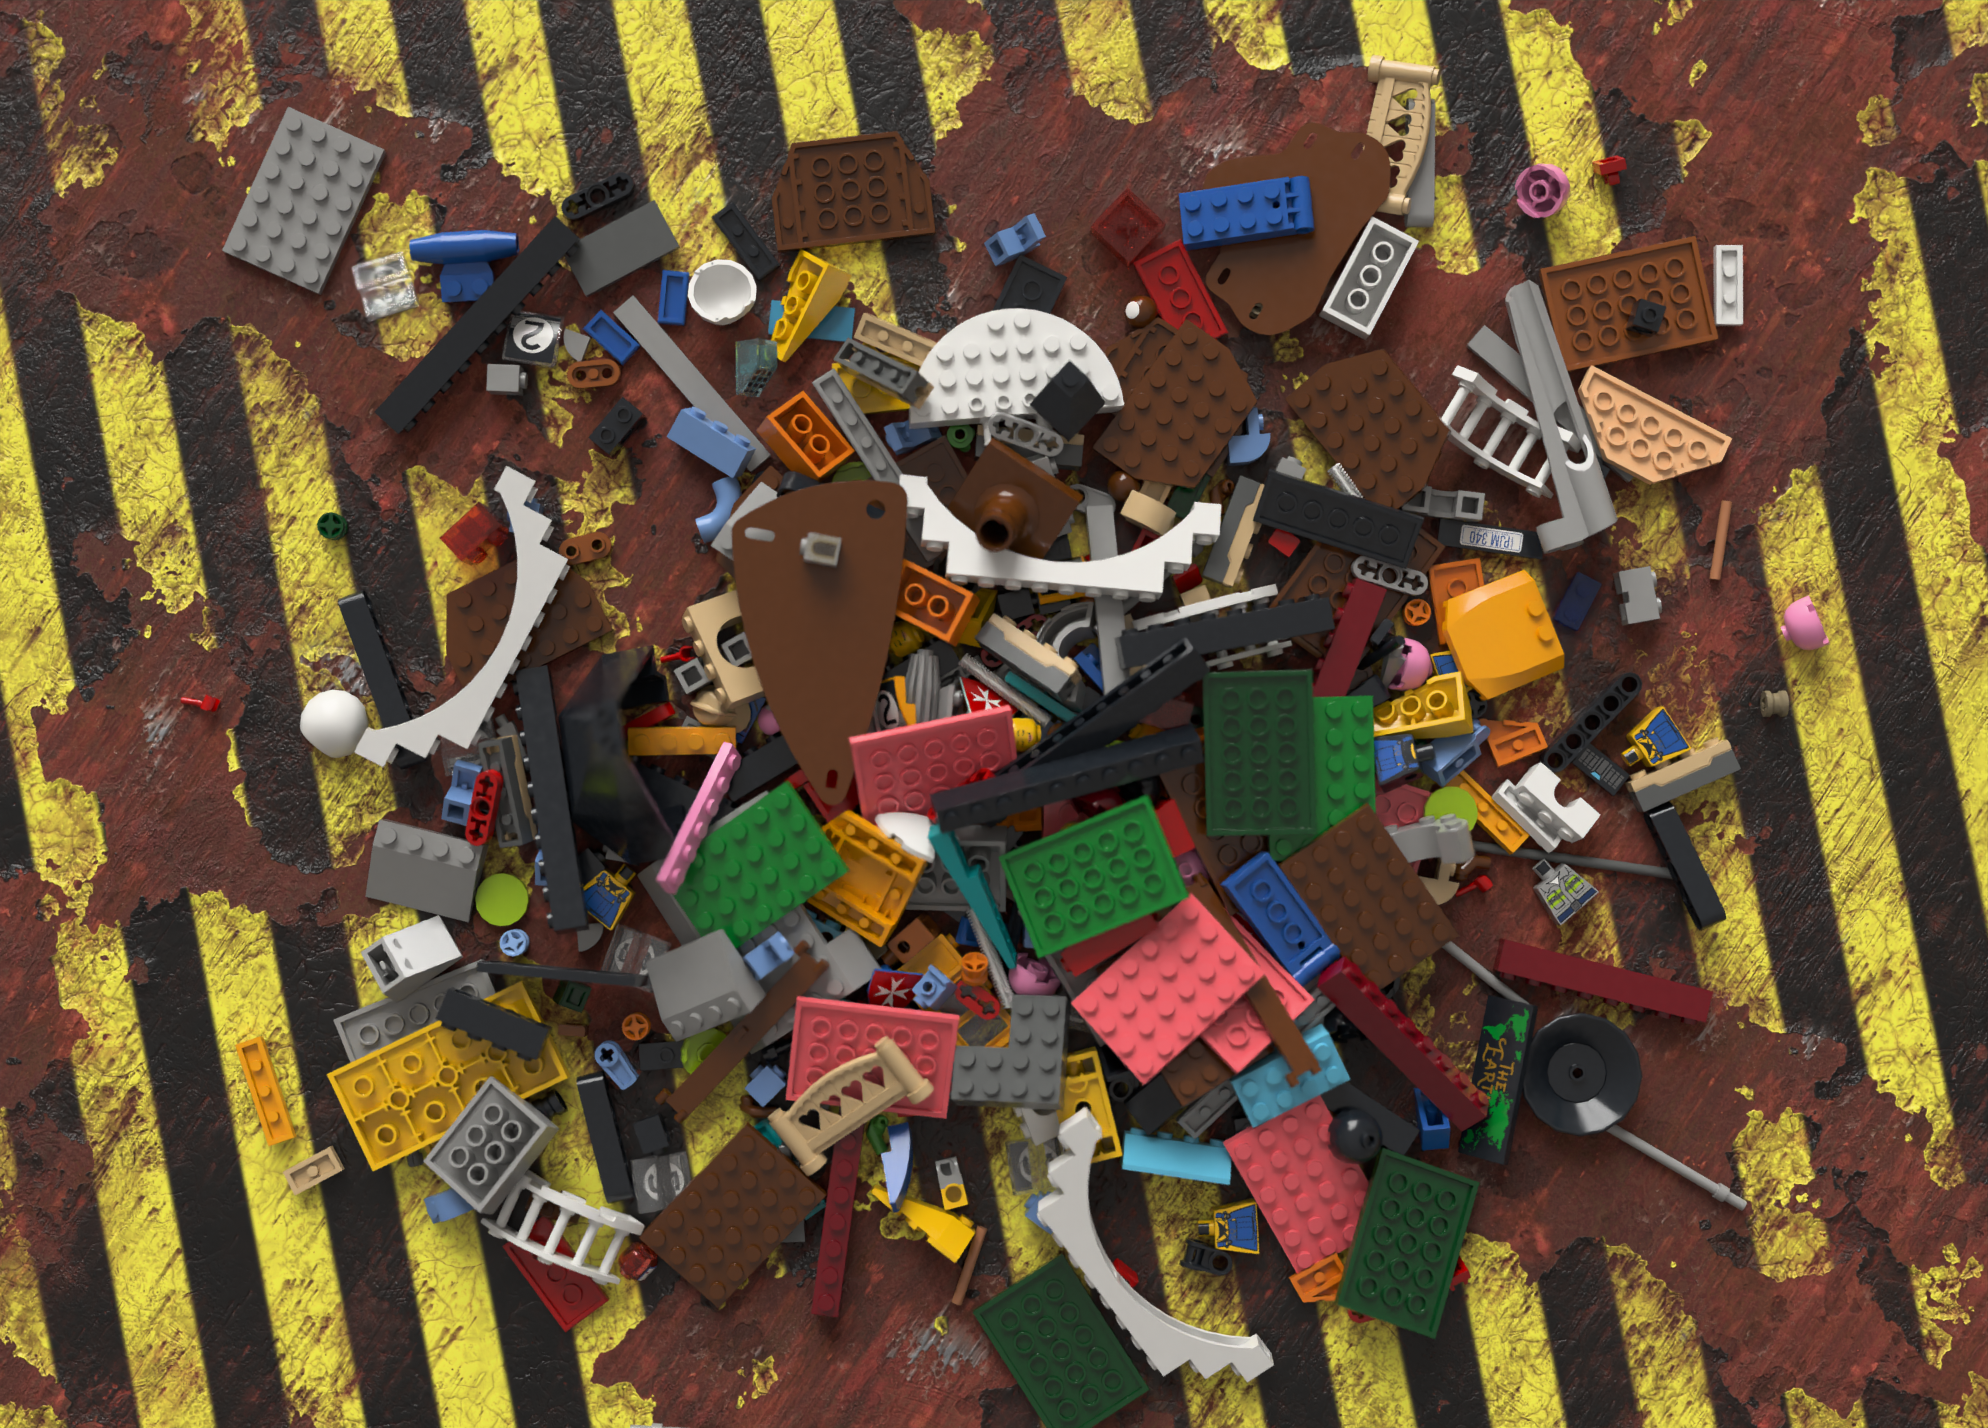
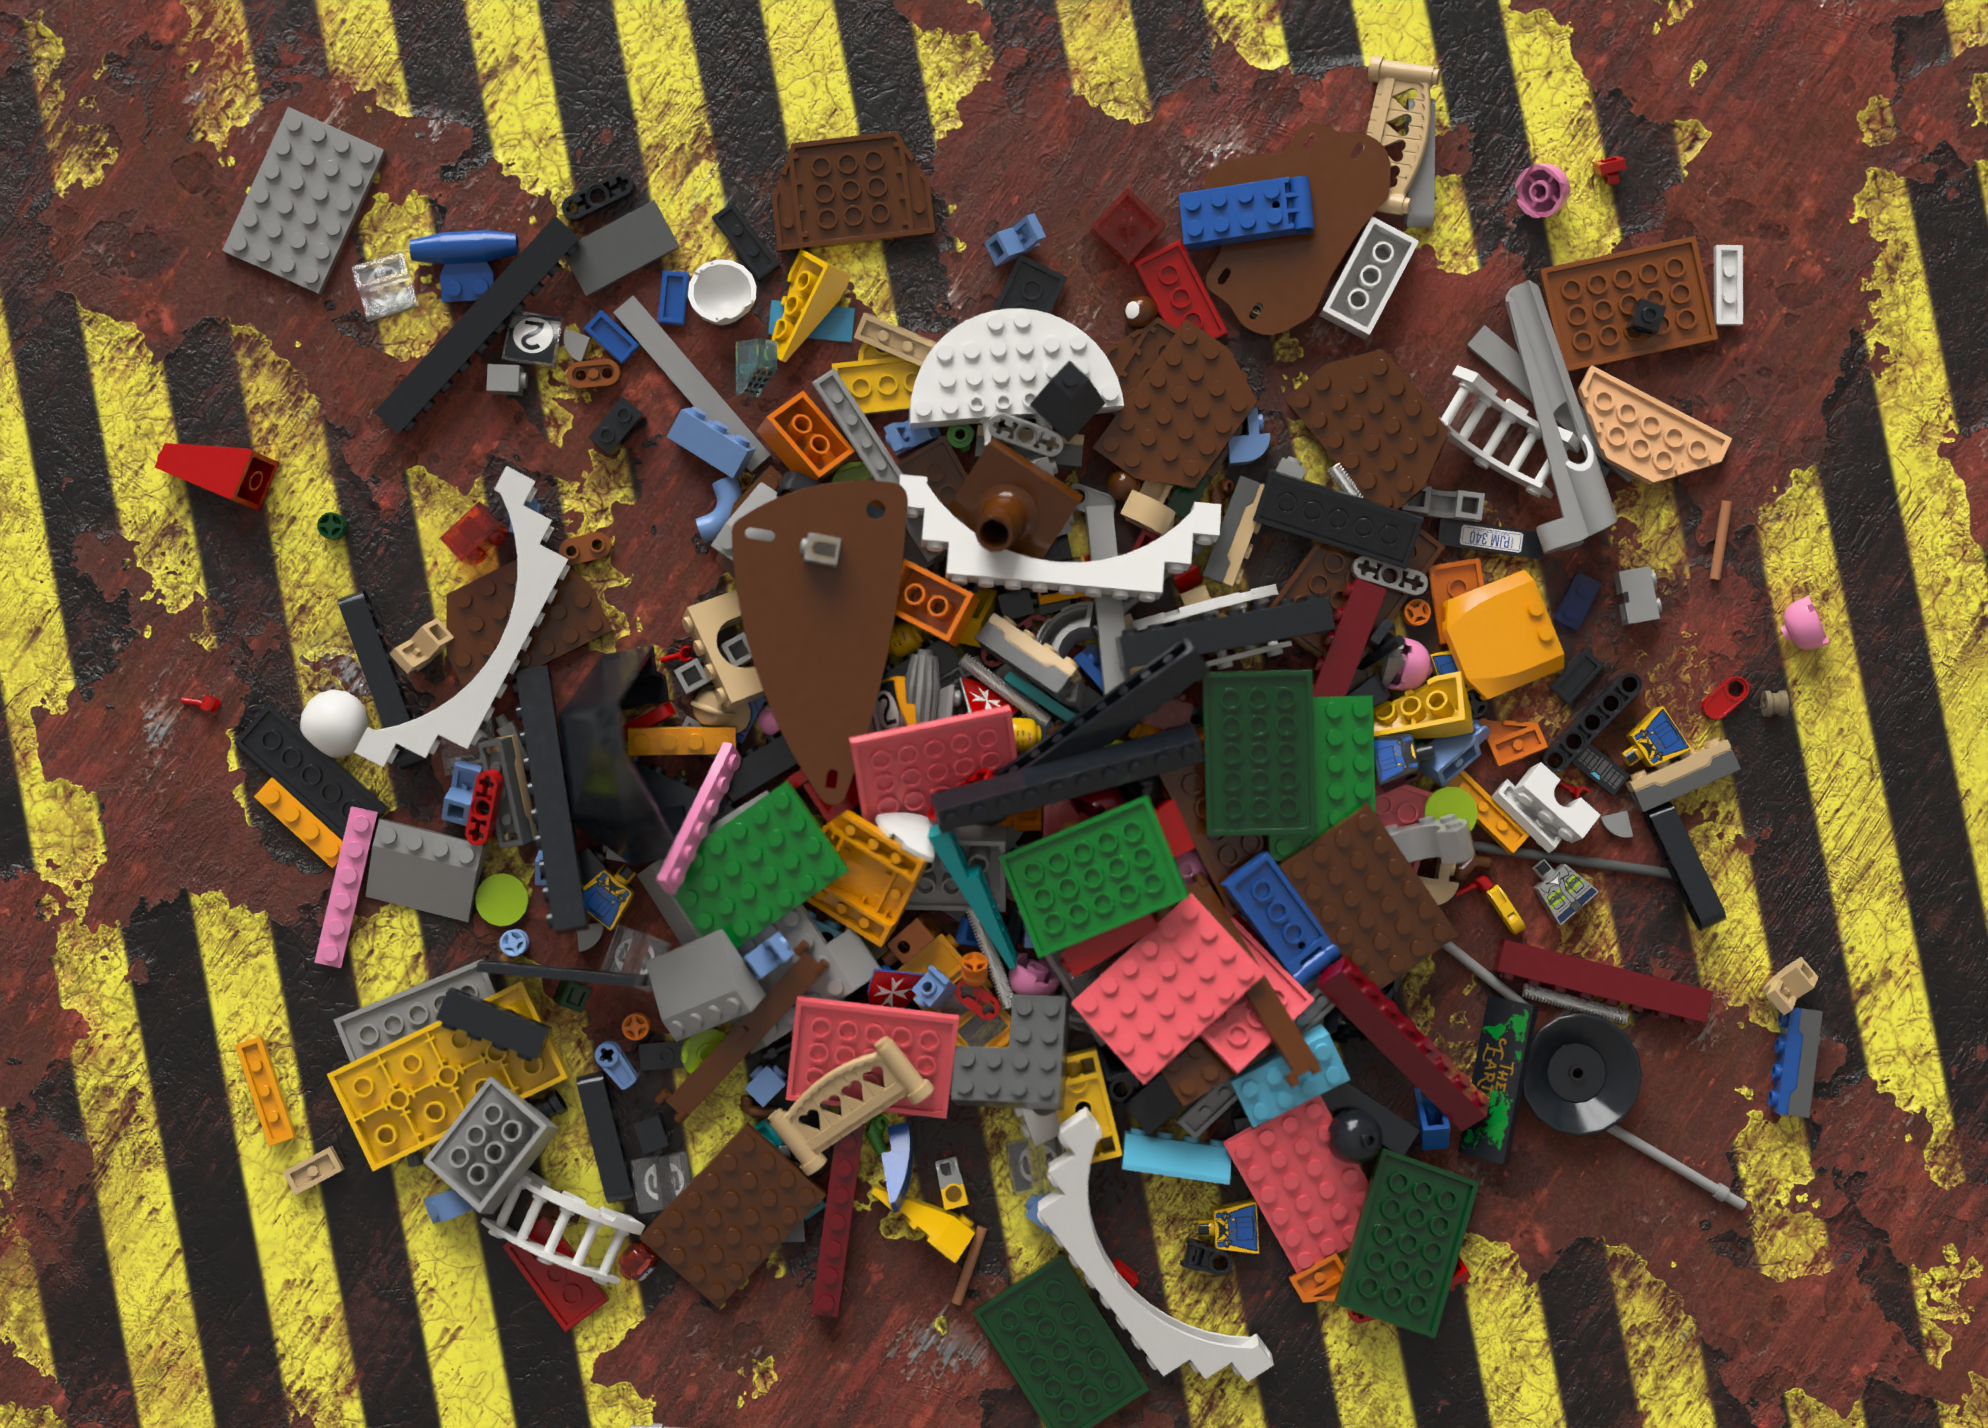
slope [361,915,463,1003] -> none
reddish brown tile [558,1022,589,1037] -> none
dark grey piece [833,338,934,410] -> none
red slope [1268,528,1300,559] -> none
none -> red slope [154,443,280,511]
none -> black tile [233,703,390,839]
none -> light orange plate [254,777,343,868]
none -> bright pink plate [314,806,378,968]
none -> tan brick [390,618,455,674]
none -> yellow piece [1485,884,1526,935]
none -> white axle [1522,983,1629,1024]
none -> black tile [1548,648,1604,705]
none -> red hand [1557,780,1591,802]
none -> light grey tile [1599,811,1633,837]
none -> red piece [1701,676,1749,720]
none -> tan brick [1763,957,1818,1015]
none -> piece [1768,1007,1823,1118]

